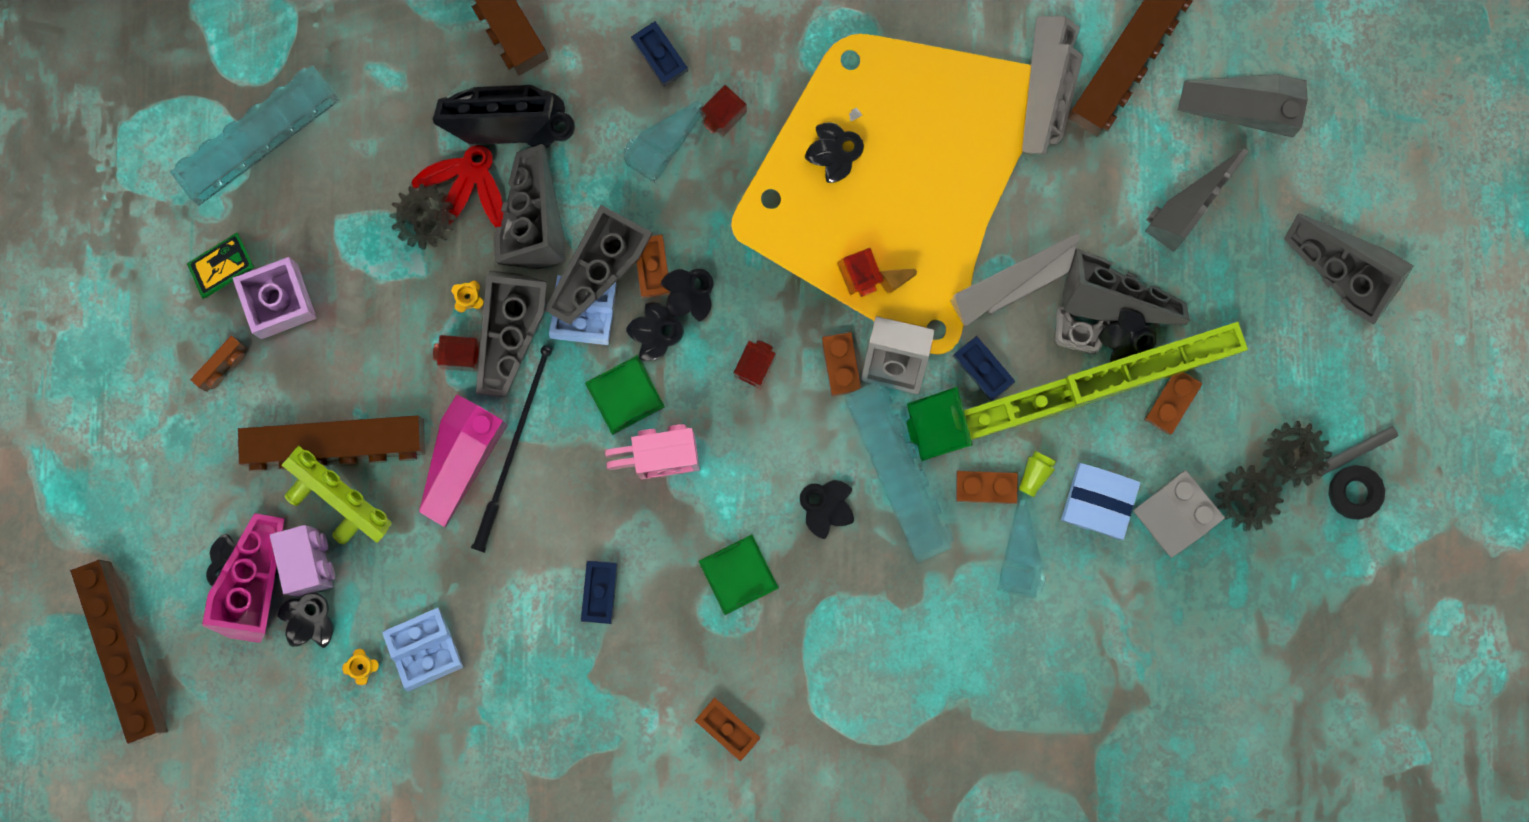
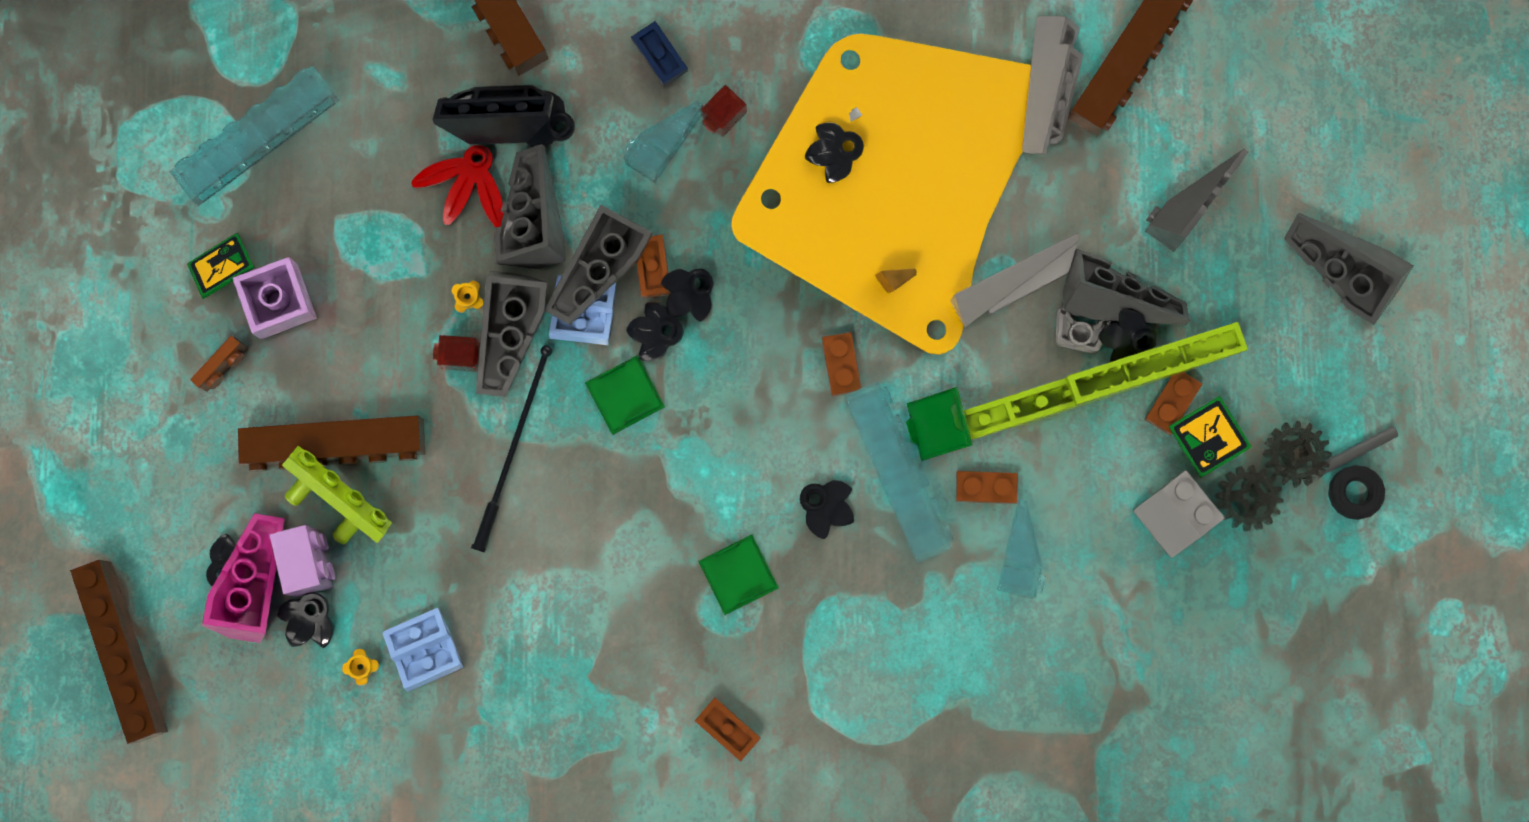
clear smoke gear [389,184,456,250] -> none
dark pink wedge [419,394,508,528] -> none
dark blue plate [581,560,618,624] -> none
bright pink brick [604,424,700,480] -> none
clear red brick [733,340,776,390] -> none
clear red brick [837,248,883,297] -> none
light grey slope [861,316,935,395] -> none
dark blue plate [953,336,1015,401] -> none
lime cone [1018,451,1057,497] -> none
light blue slope [1061,463,1140,540] -> none
dark grey wedge [1178,74,1308,138] -> none
none -> piece [1168,396,1252,478]

